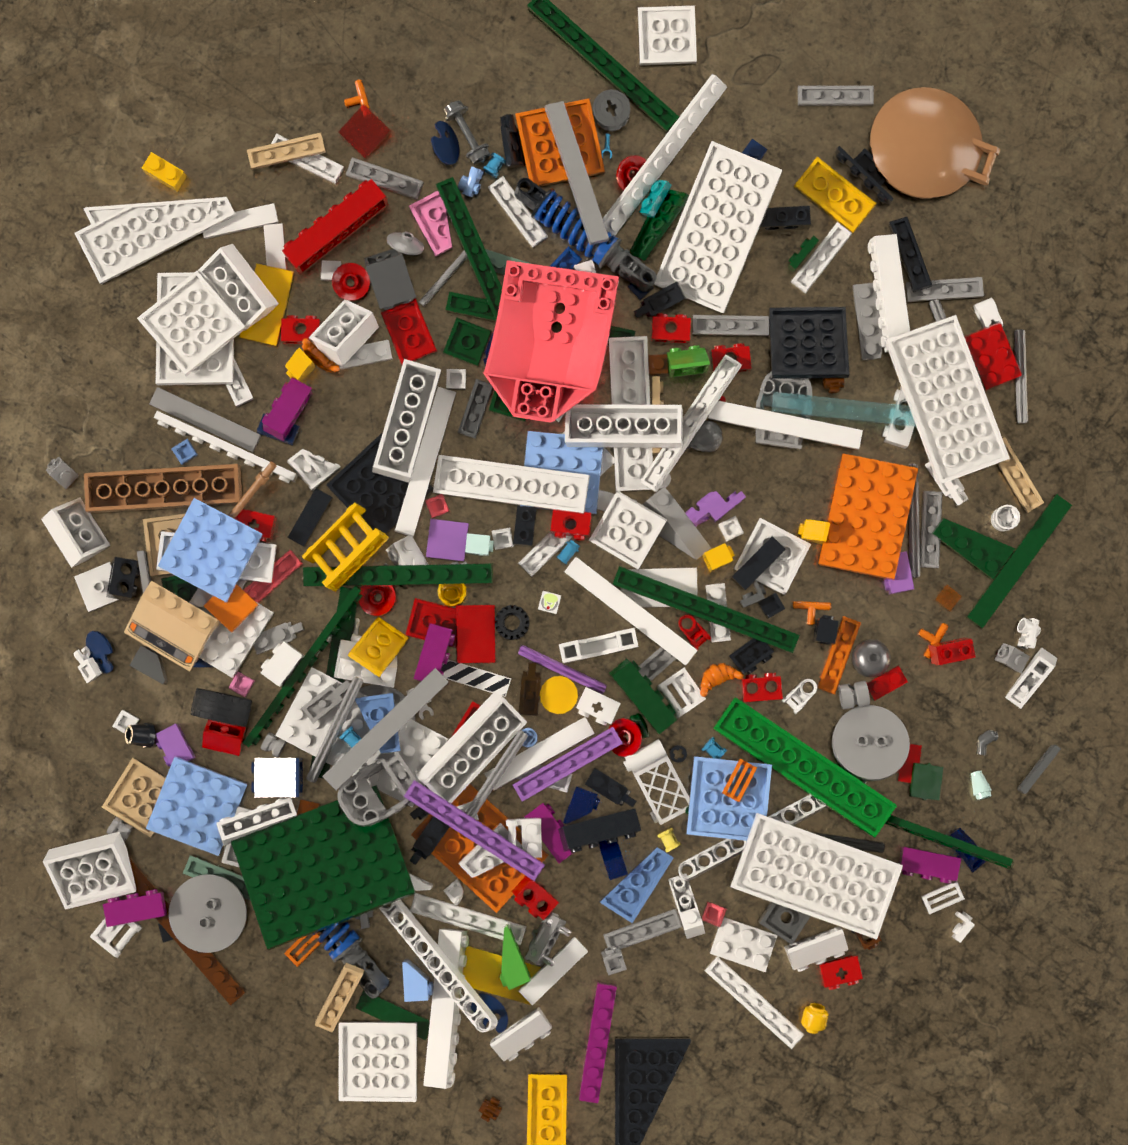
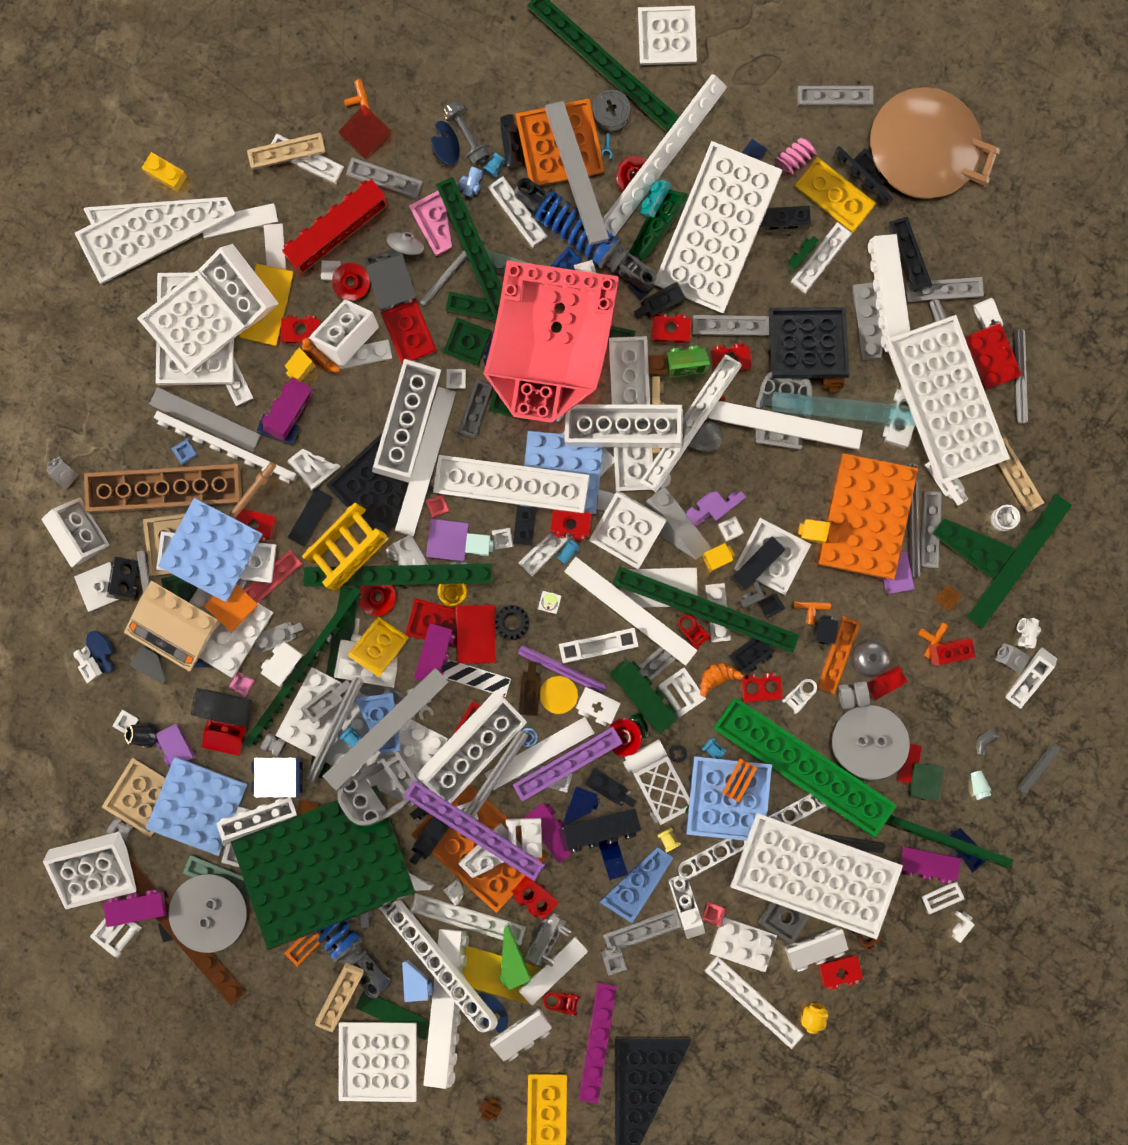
none -> red piece [543,991,581,1016]
none -> bright pink piece [774,138,817,177]

